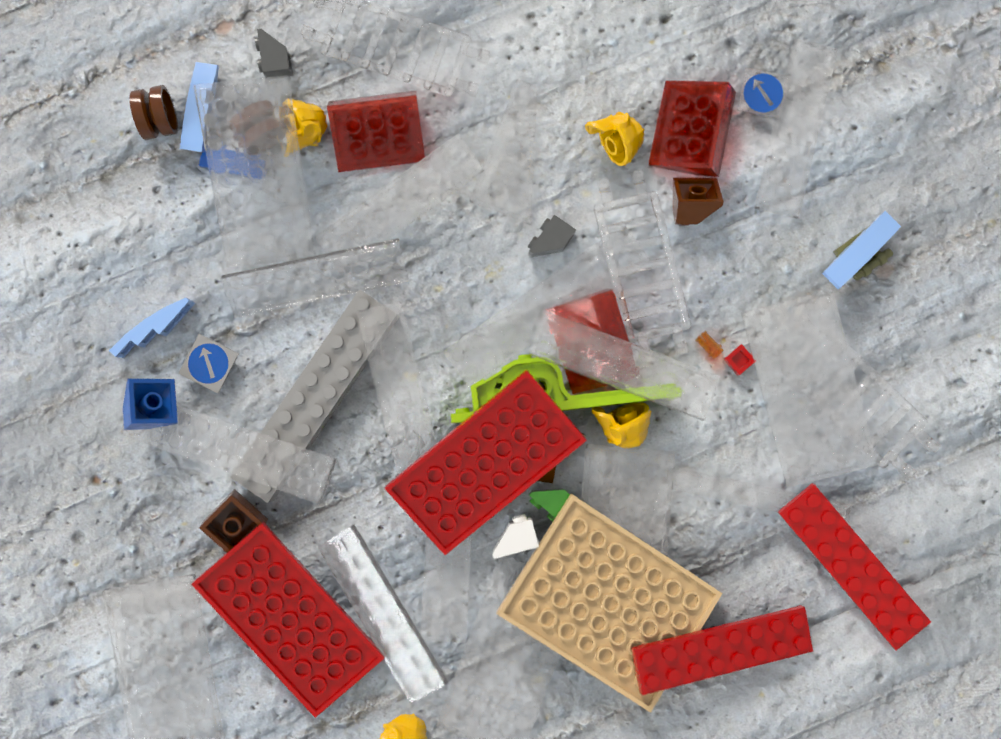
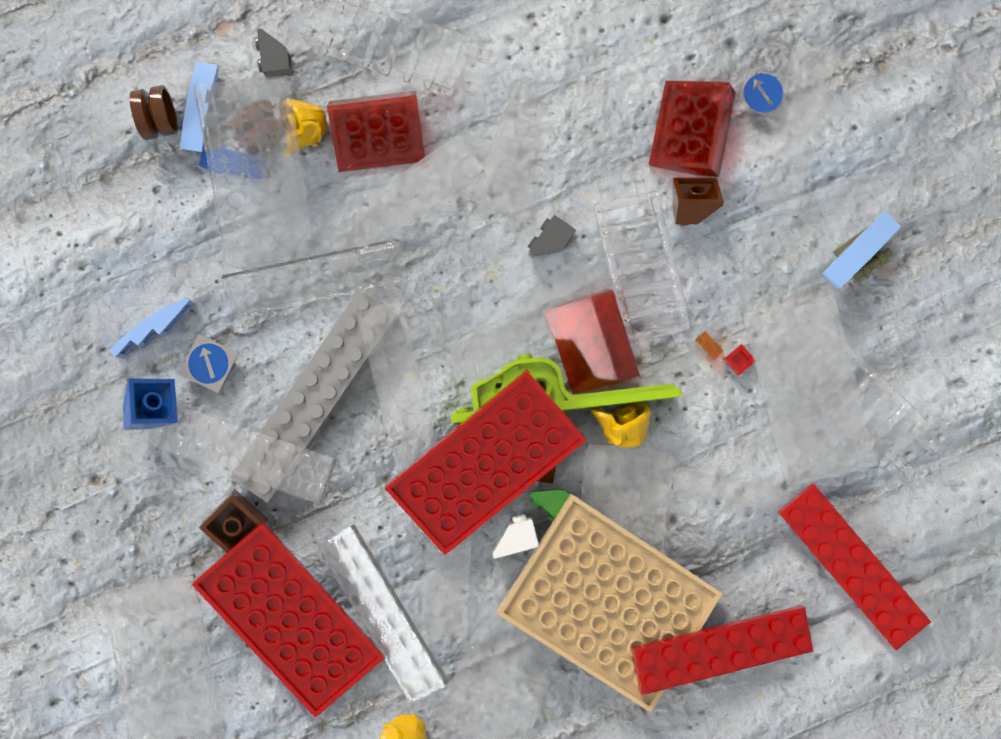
clear plate [529,311,720,421] -> none
yellow head [585,112,644,166] -> none

